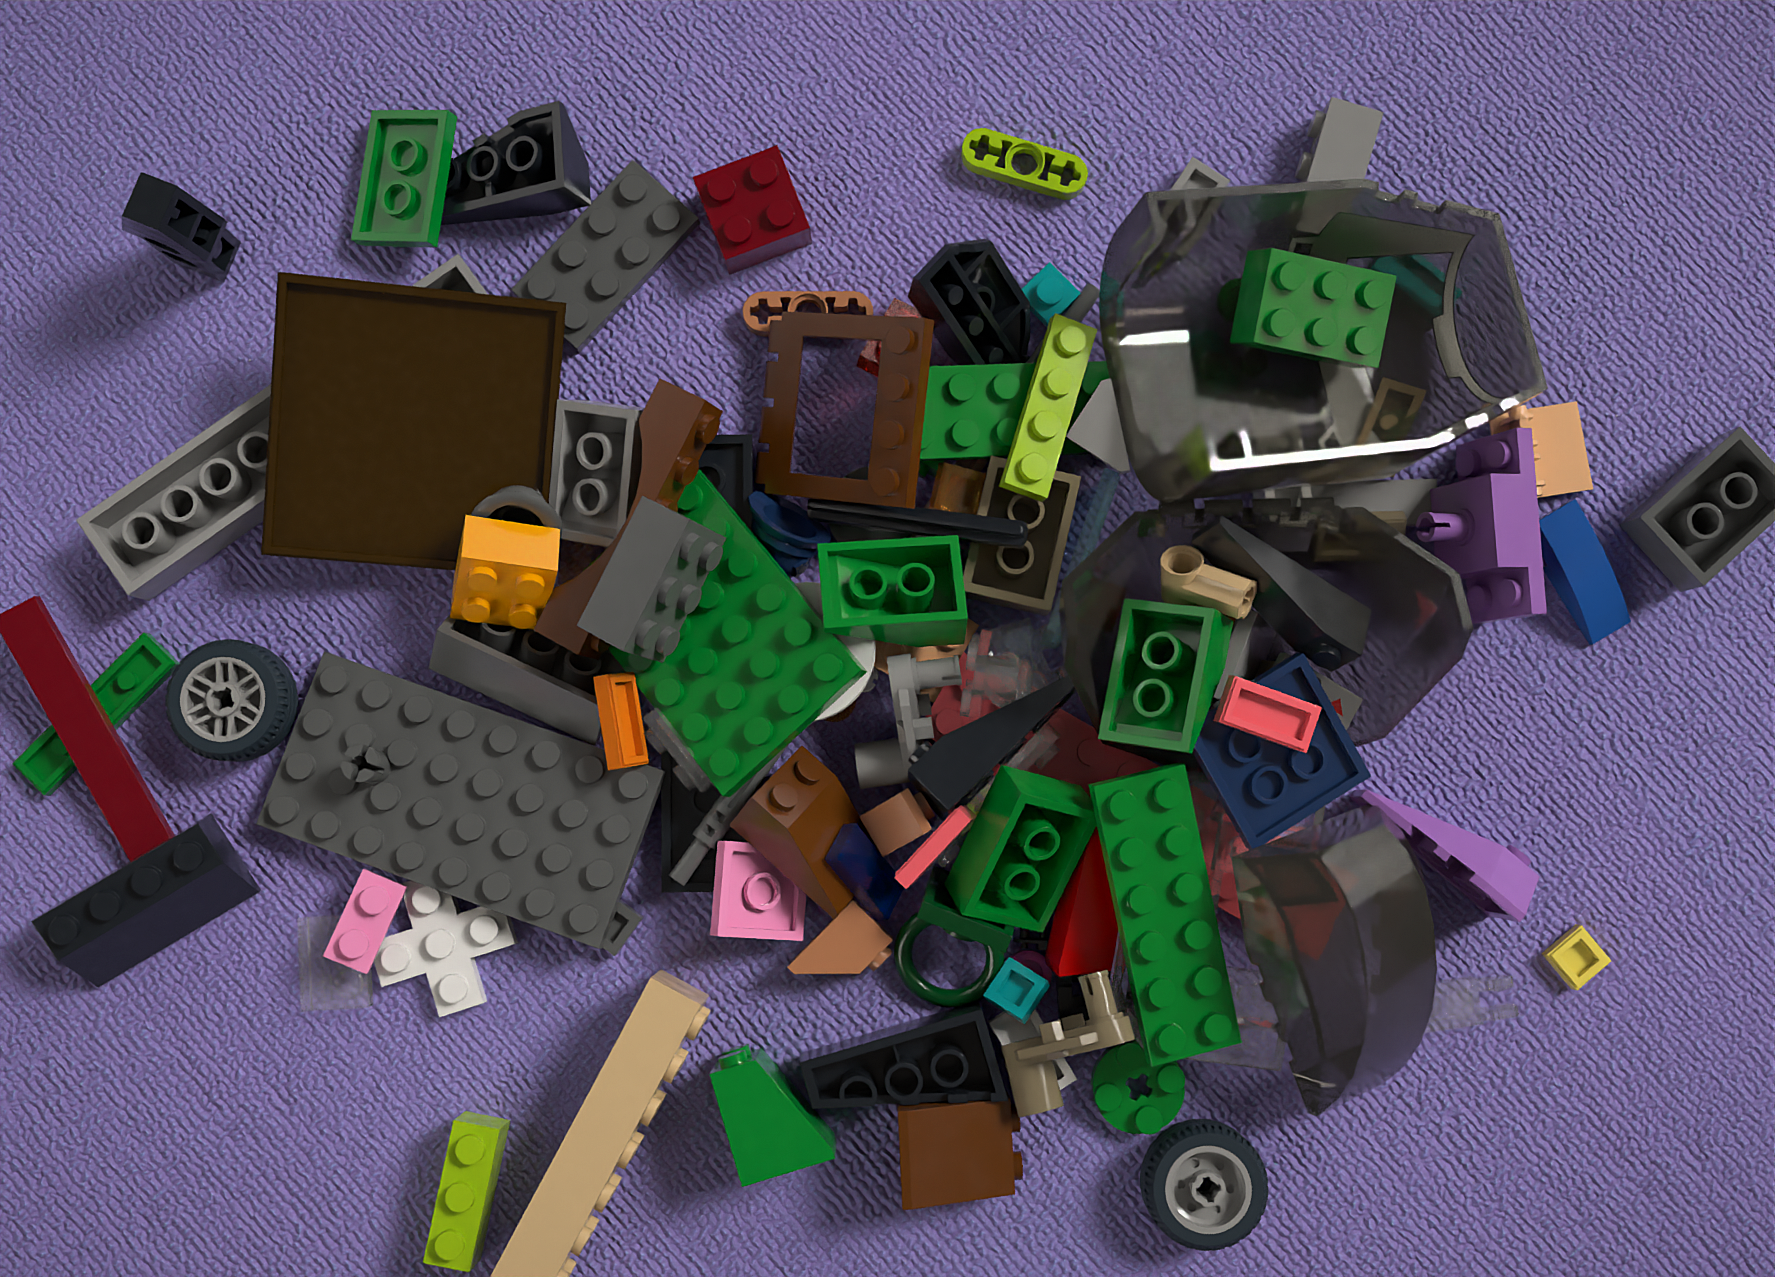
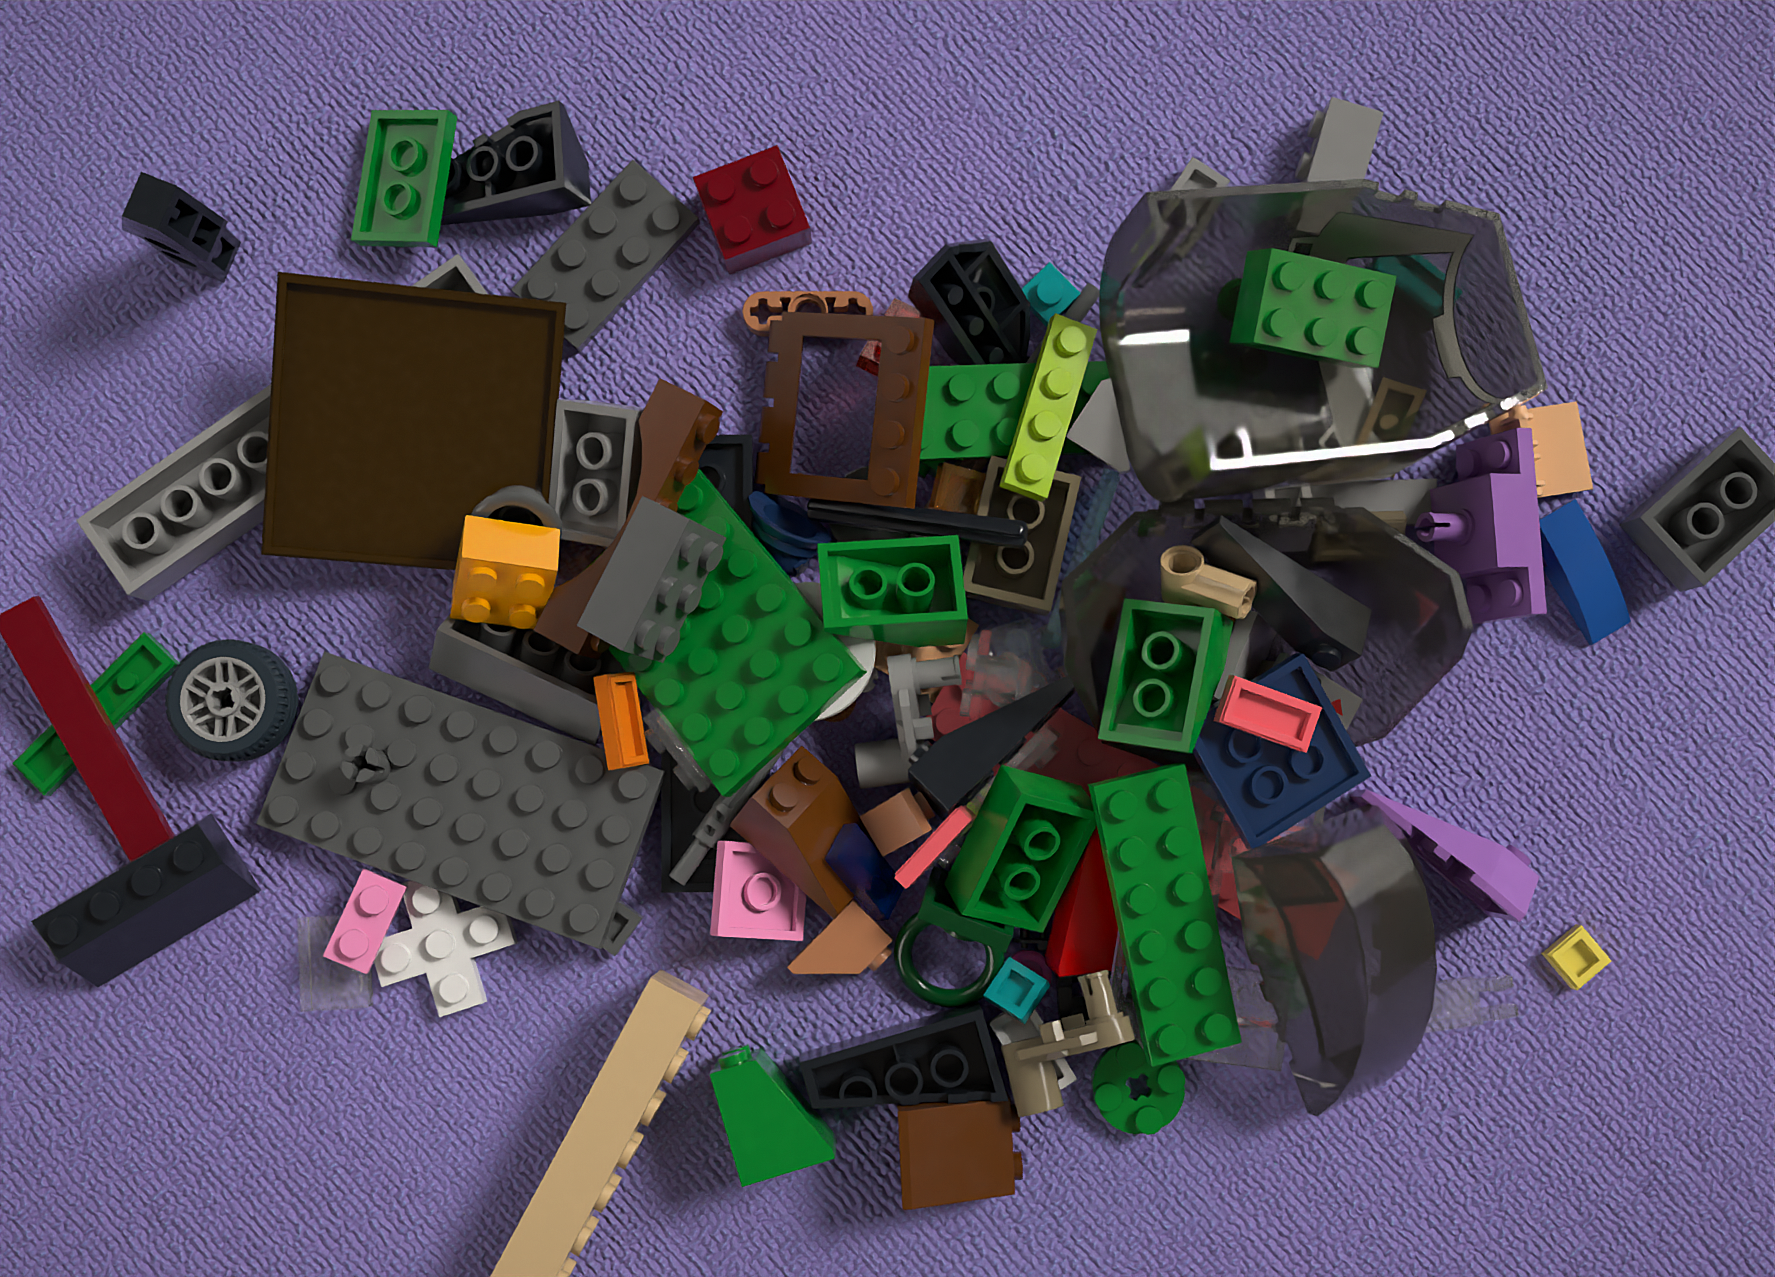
lime brick [423,1111,511,1272] -> none
lime beam [961,128,1088,200] -> none
wheel [1140,1118,1269,1251] -> none

